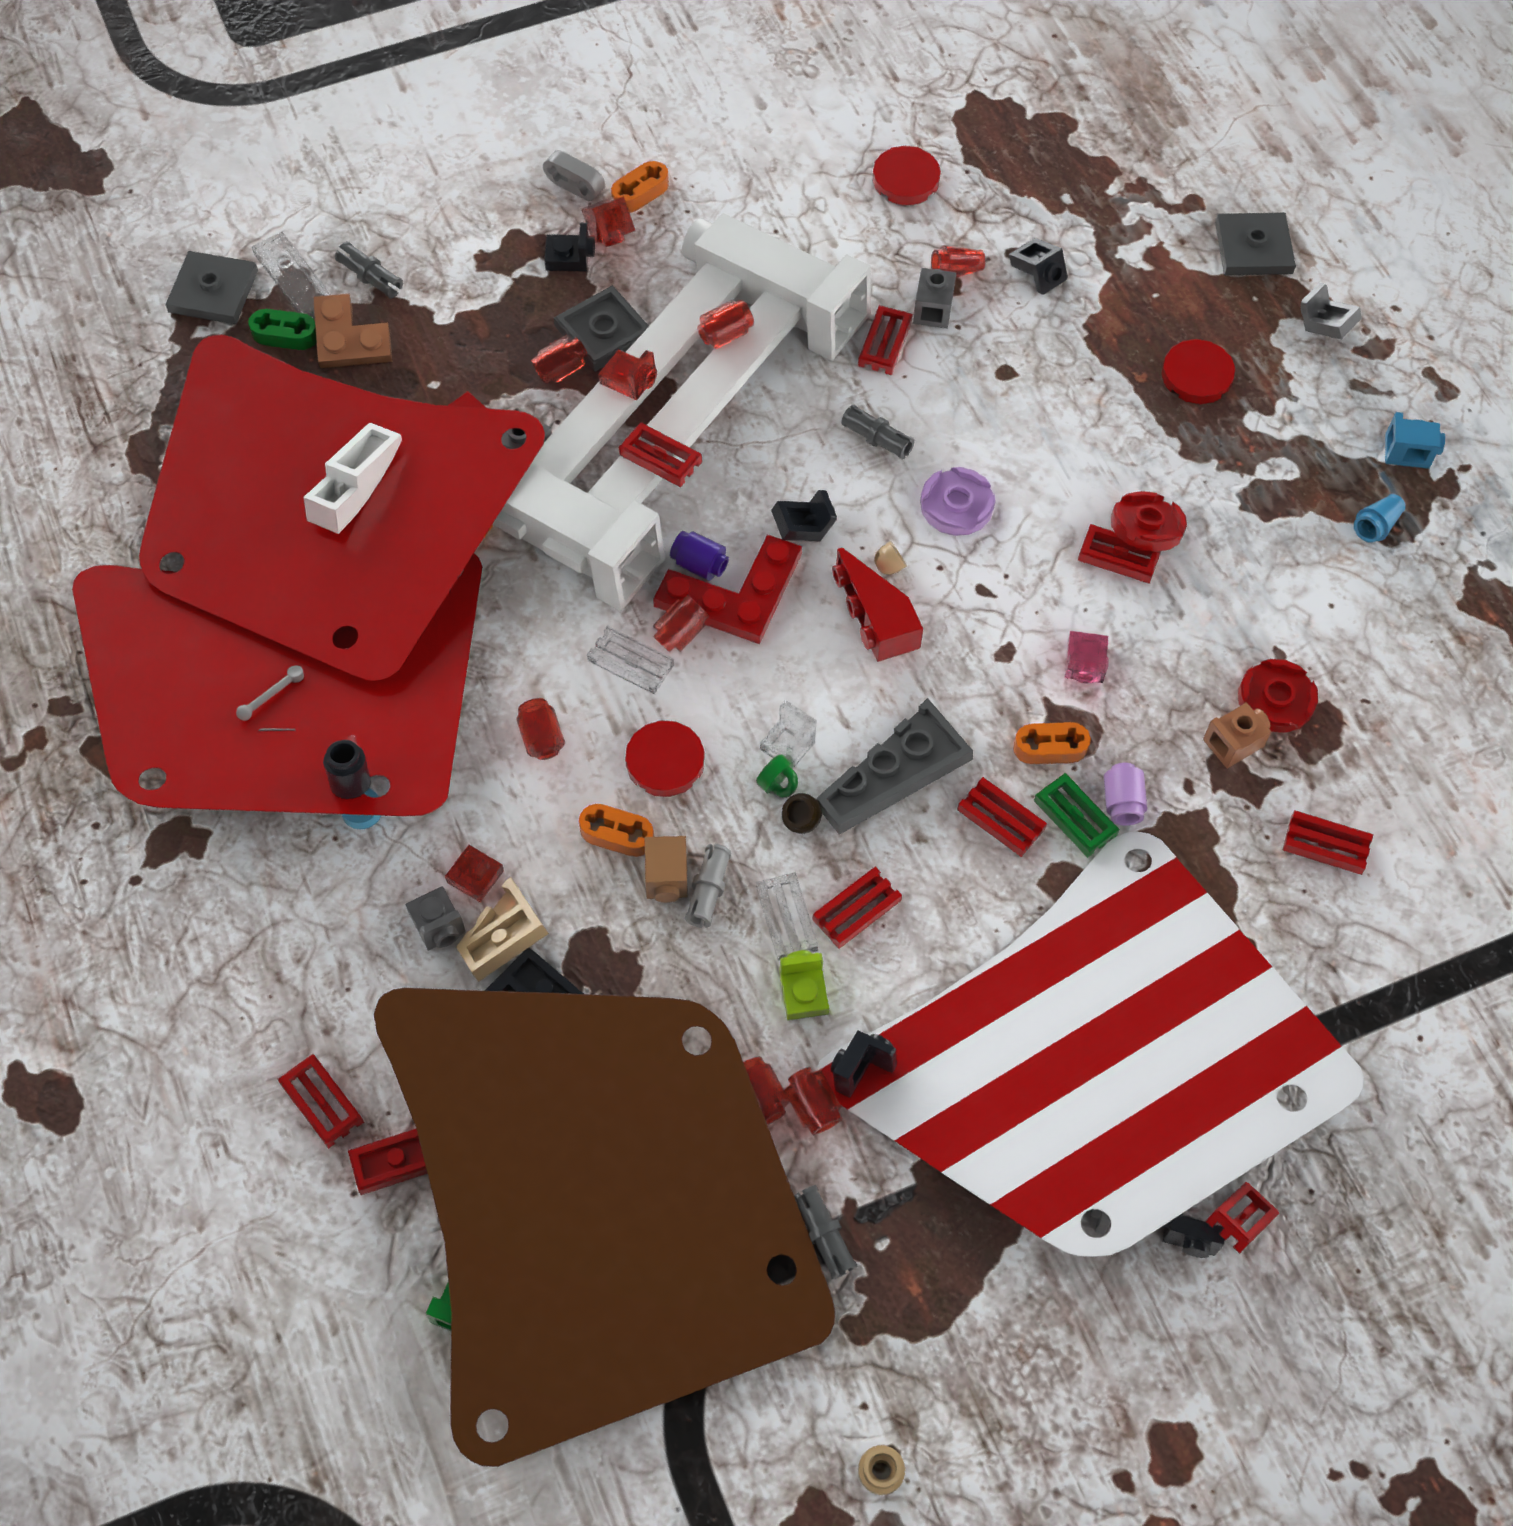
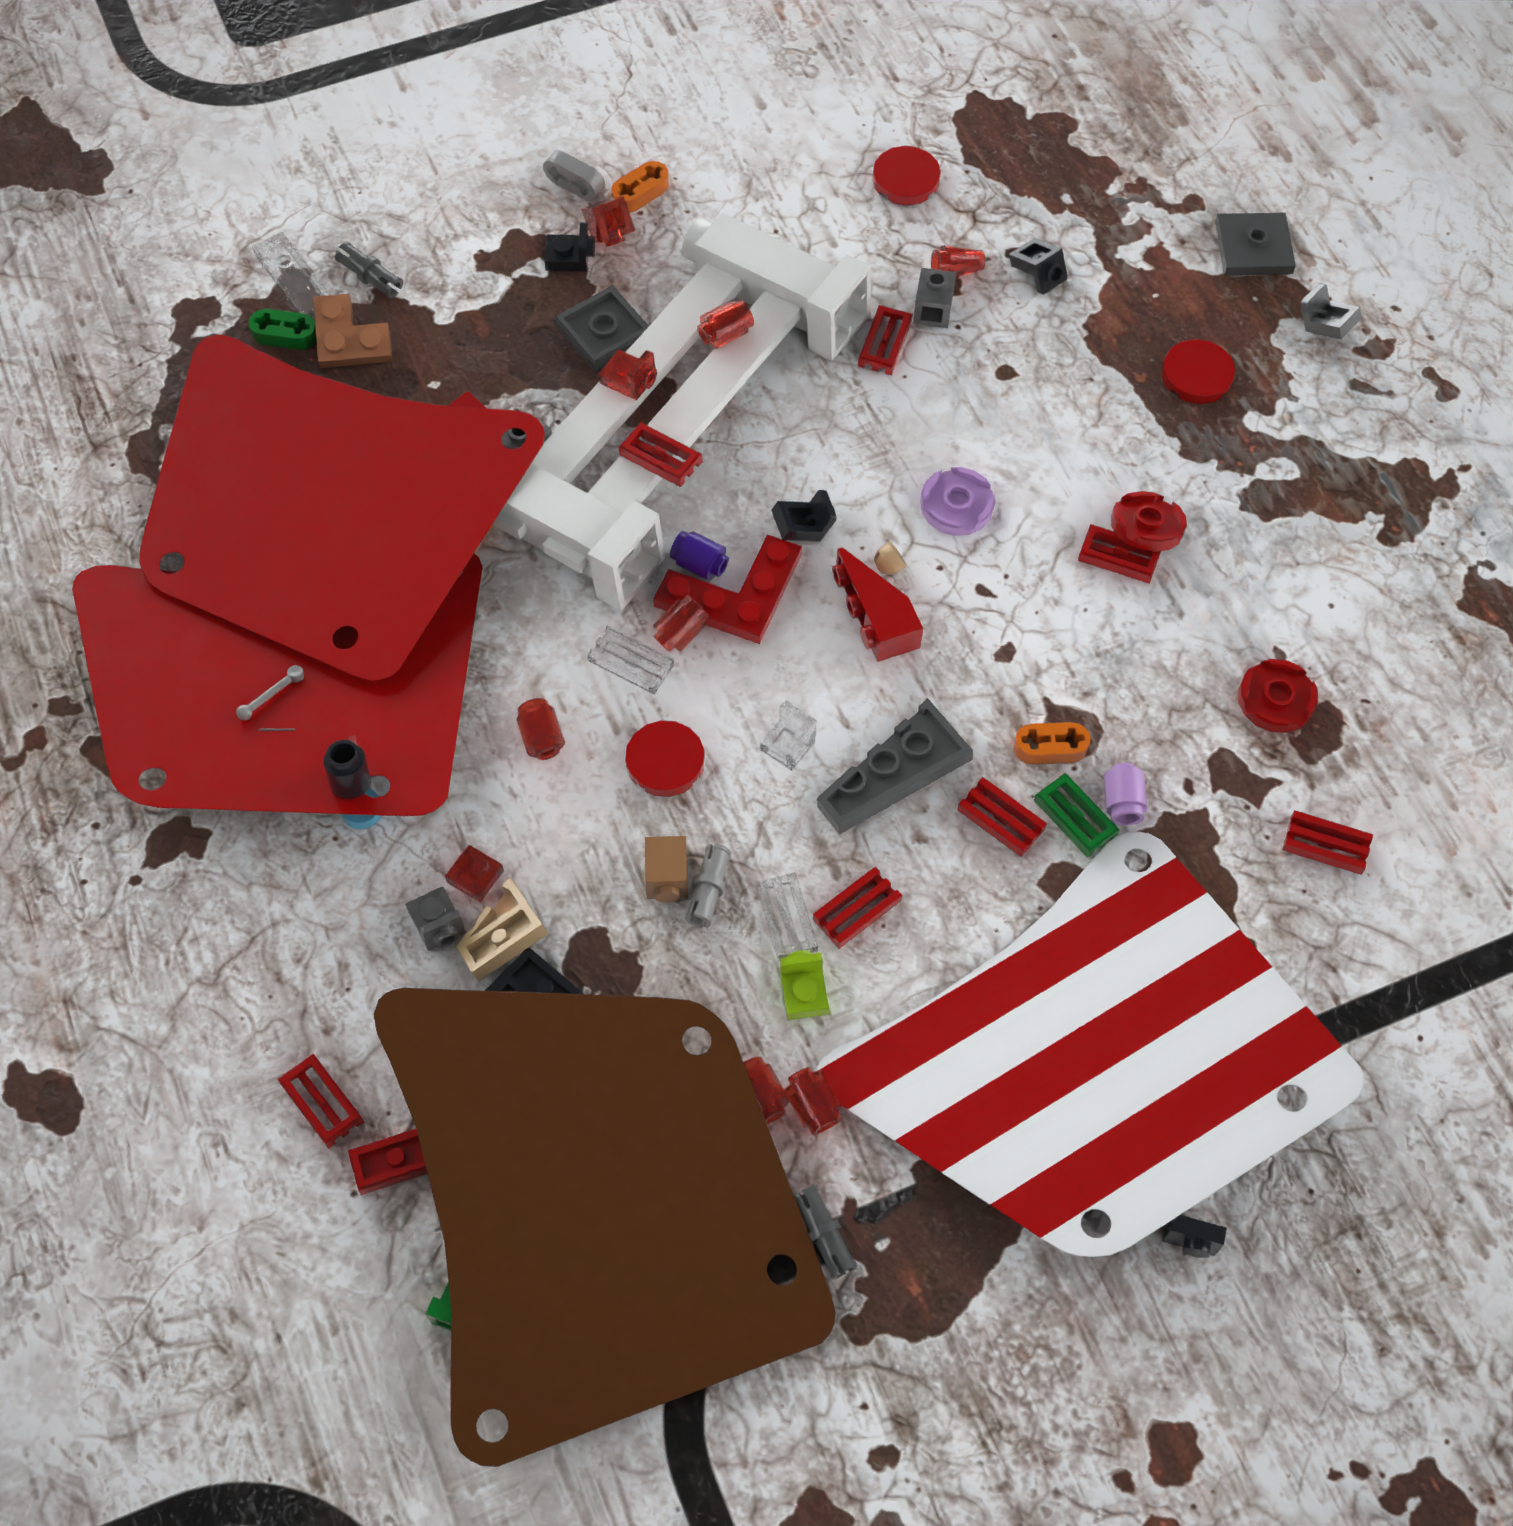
dark grey plate [165,251,258,324] -> none
white slope [303,423,402,534] -> none
clear red brick [531,334,588,384] -> none
orange beam [579,804,654,857] -> none
green tile [756,754,798,798] -> none
dark brown plate [782,793,822,834] -> none
black bracket [831,1030,897,1098] -> none
dark grey pin [841,404,915,459] -> none
tan plate [858,1445,905,1495] -> none
clear pink bracket [1064,631,1109,684] -> none
nougat brick [1203,702,1271,769] -> none
red tile [1206,1182,1279,1254] -> none
dark azure cone [1354,494,1406,543] -> none
dark azure brick [1385,412,1445,469] -> none

